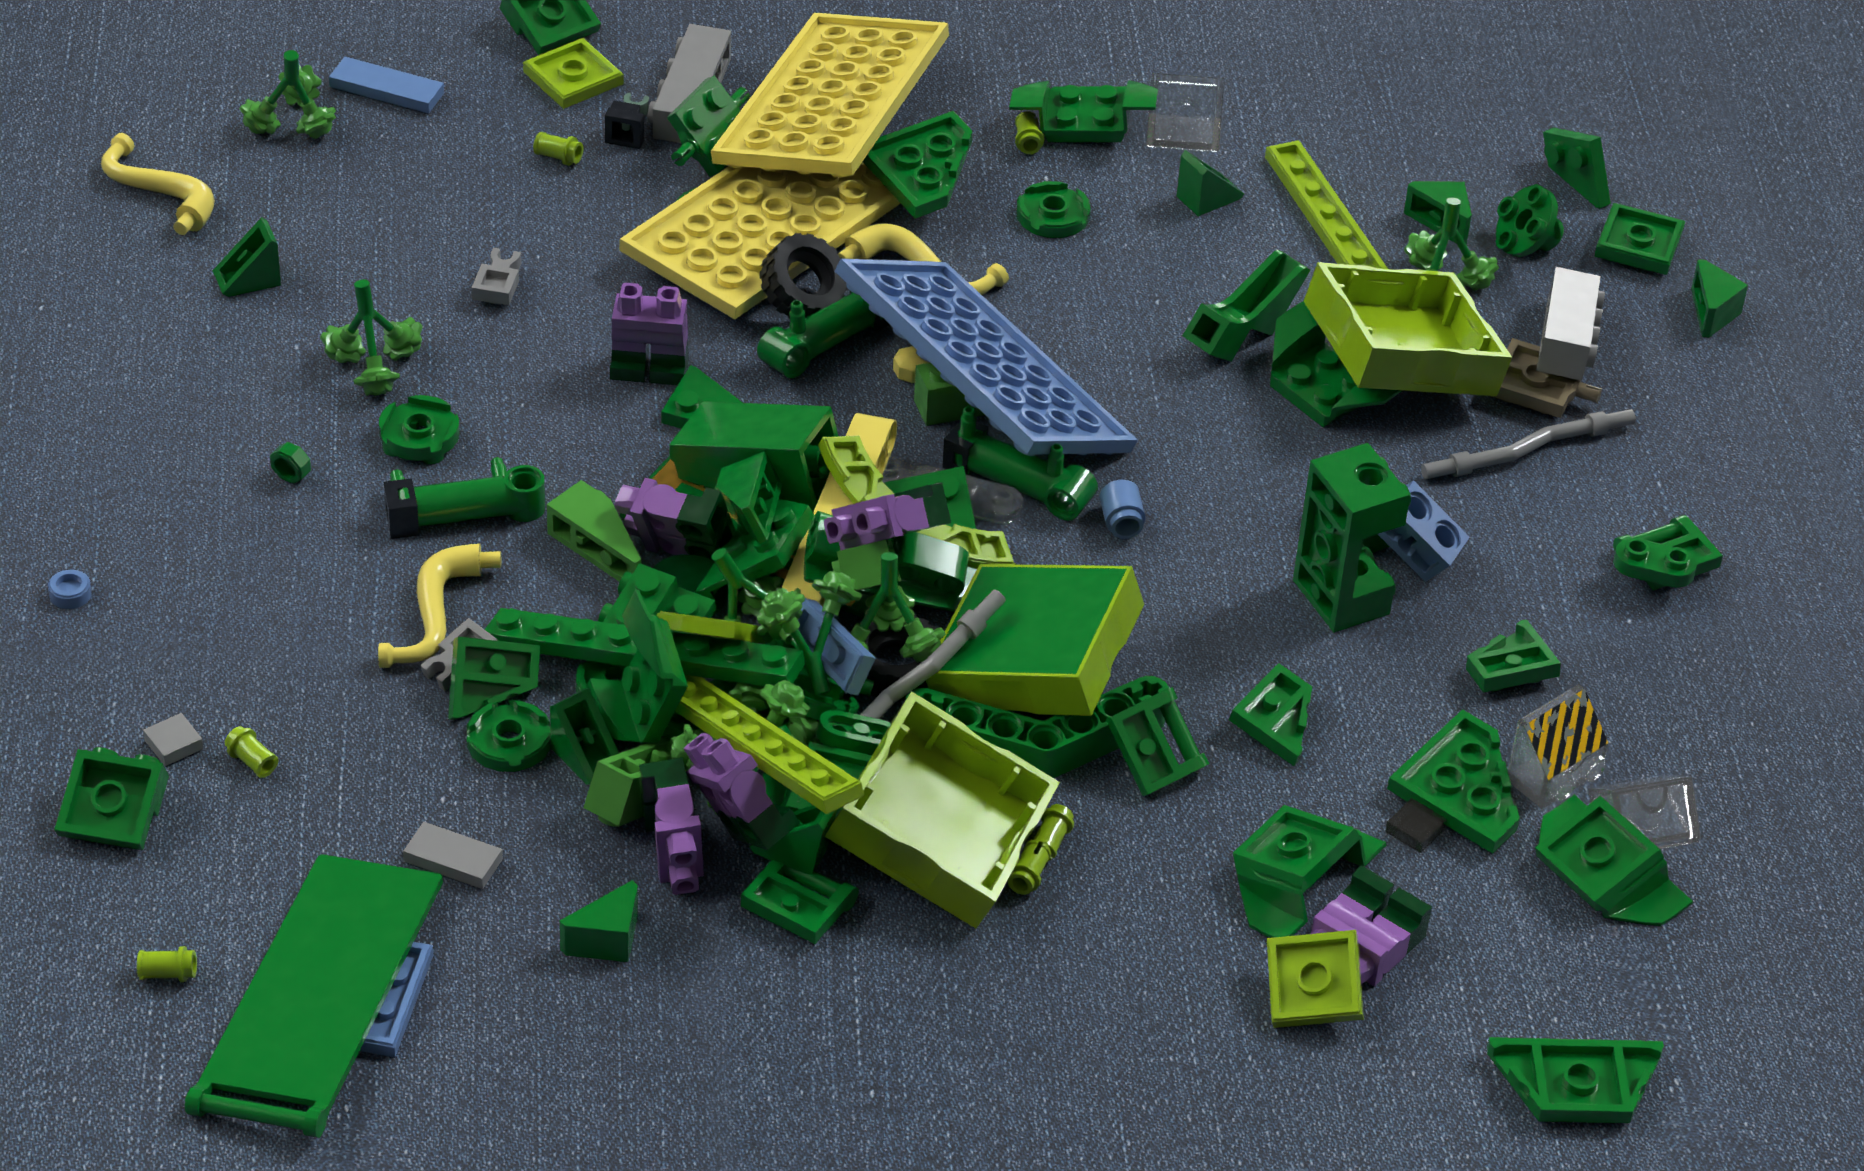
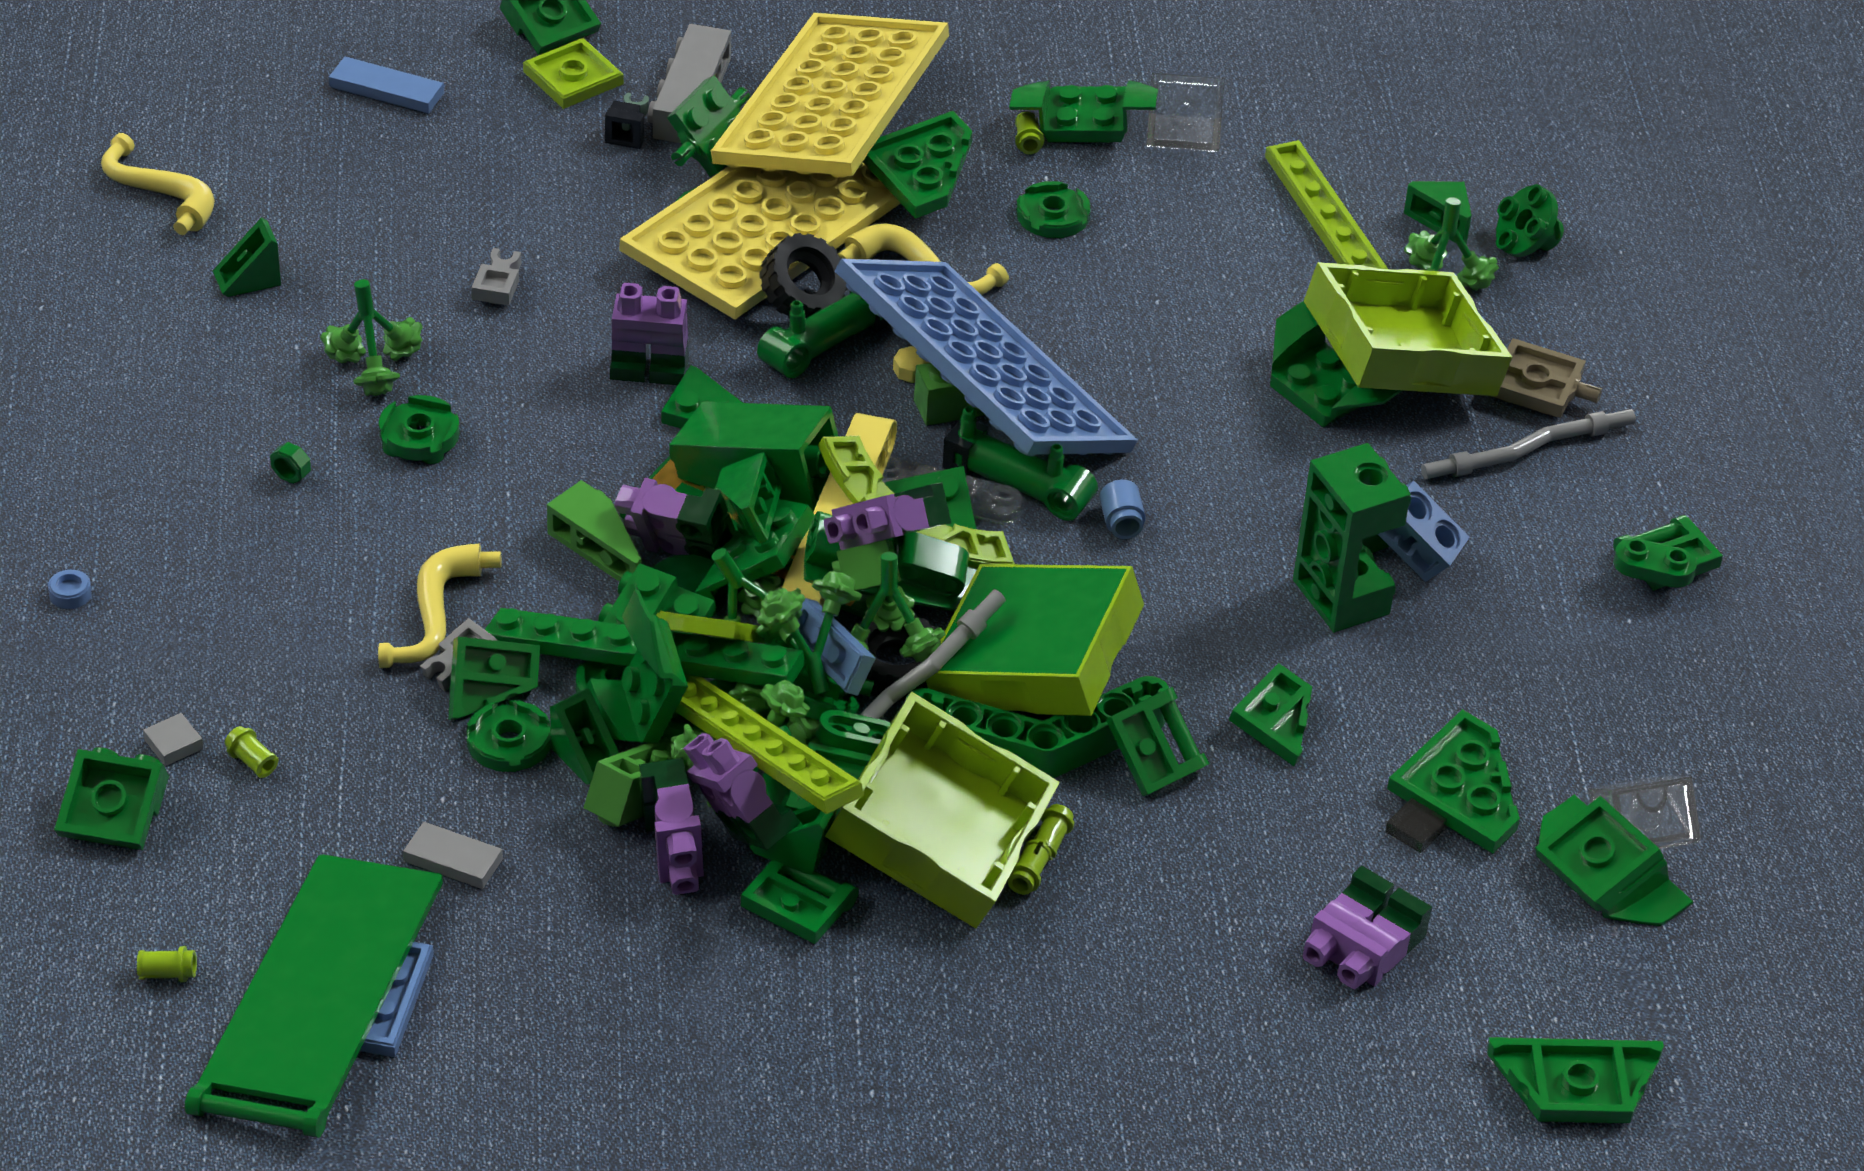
bright green plant [239,50,336,139] -> none
green piece [383,457,545,539] -> none
lime pin [533,132,583,166] -> none
green slope [559,880,638,962] -> none
green slope [1176,150,1244,217] -> none
green arch [1182,250,1311,362] -> none
green piece [1233,805,1387,938] -> none
lime tile [1267,930,1364,1028] -> none
green wing [1466,619,1561,693] -> none
slope [1508,684,1608,809] -> none
brick [1536,267,1605,381] -> none
green wing [1543,128,1611,208] -> none
green plate [1594,203,1686,275] -> none
green slope [1691,259,1748,338] -> none

